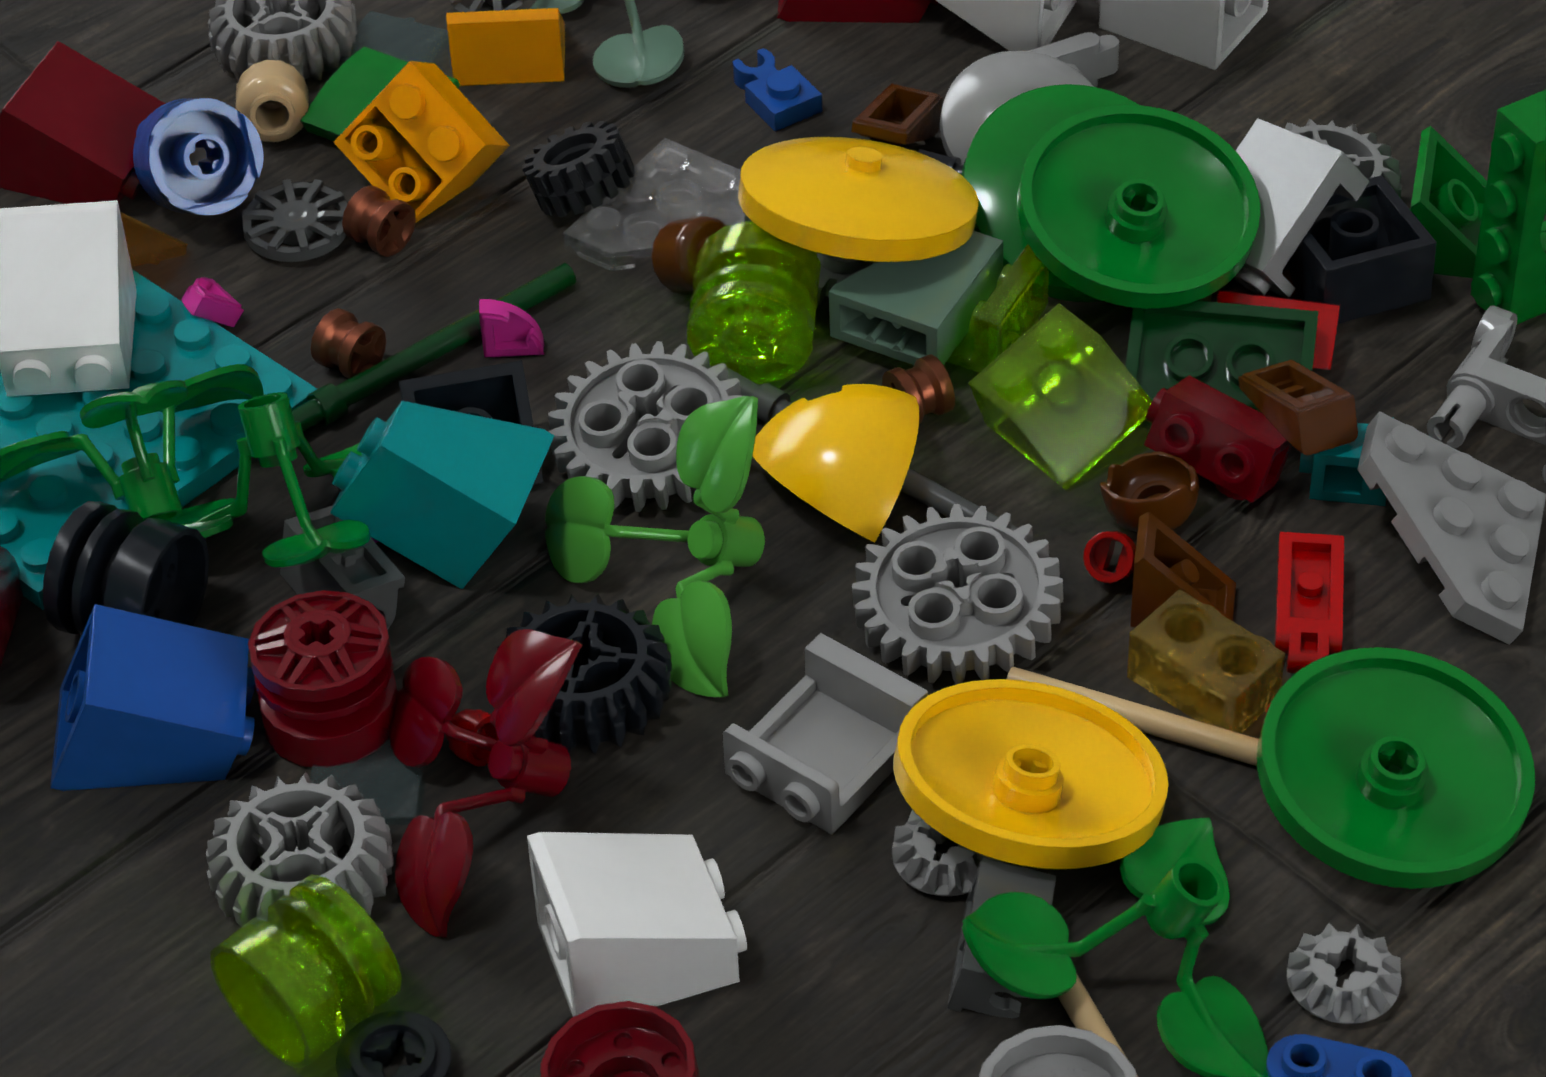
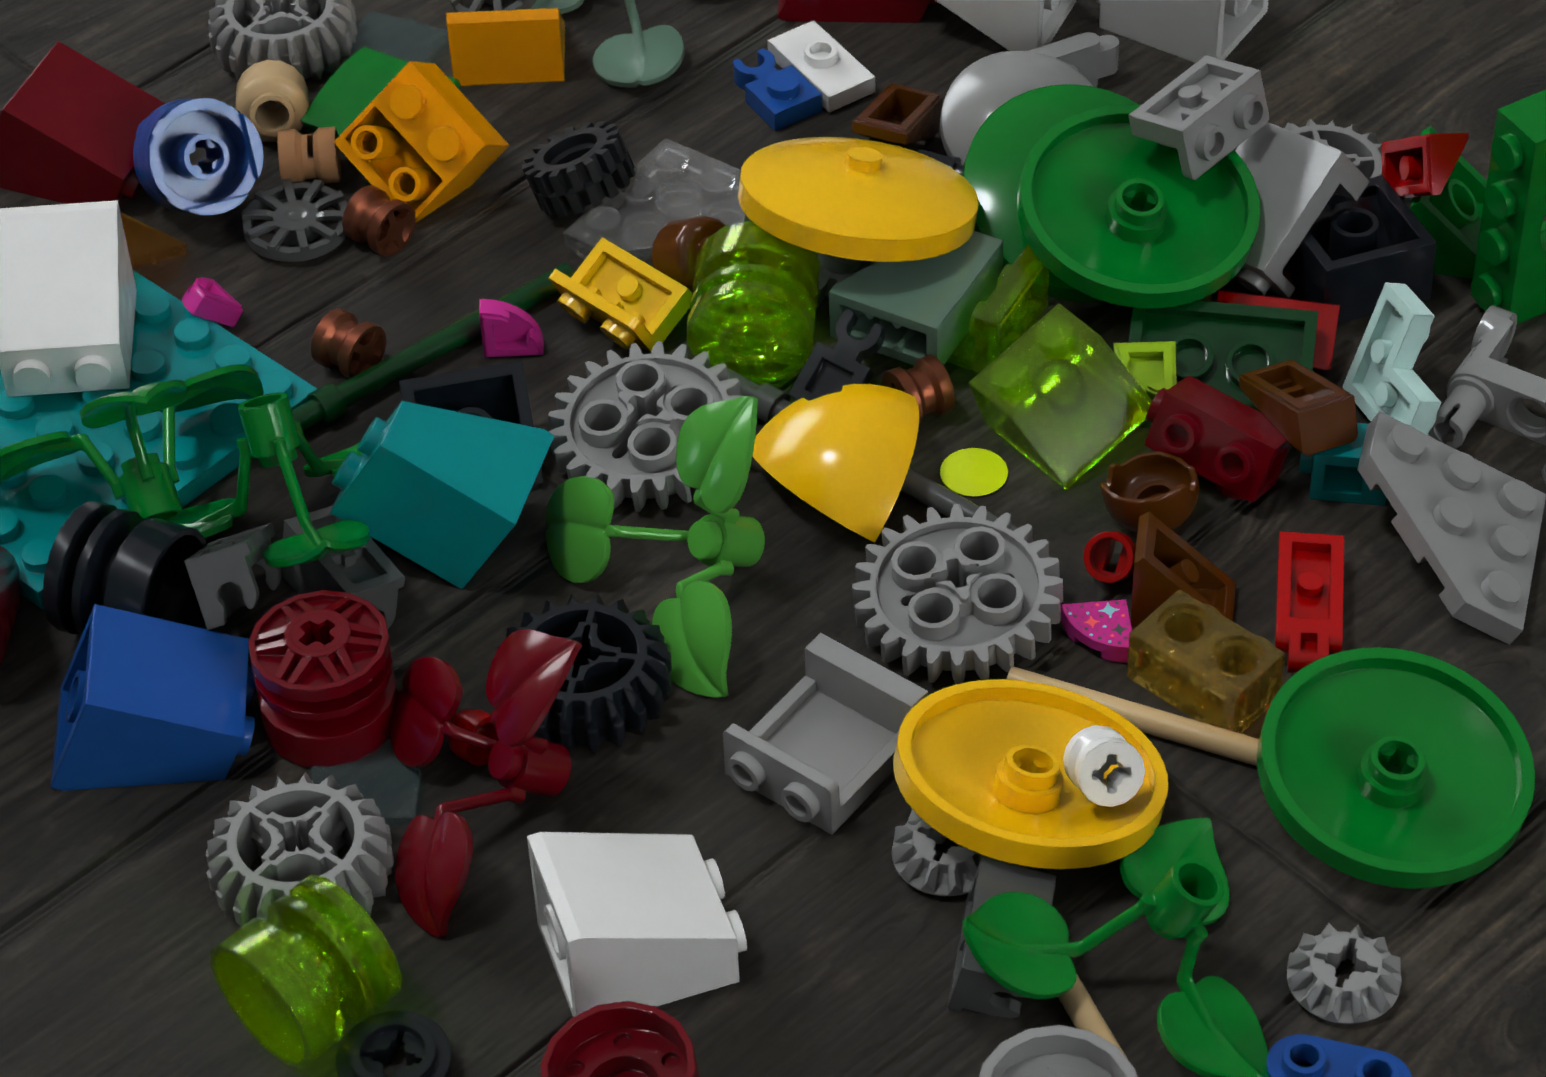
none -> dark grey hinge [184,523,281,630]
none -> medium nougat wheel [277,126,341,184]
none -> yellow bracket [548,237,696,353]
none -> white plate [768,20,875,112]
none -> black plate [788,309,885,401]
none -> neon yellow sticker [940,448,1008,497]
none -> dark pink tile [1061,599,1136,663]
none -> white wheel [1063,725,1145,807]
none -> lime tile [1113,341,1177,402]
none -> light grey bracket [1128,55,1269,180]
none -> light aqua plate [1342,282,1442,435]
none -> red slope [1381,133,1469,200]

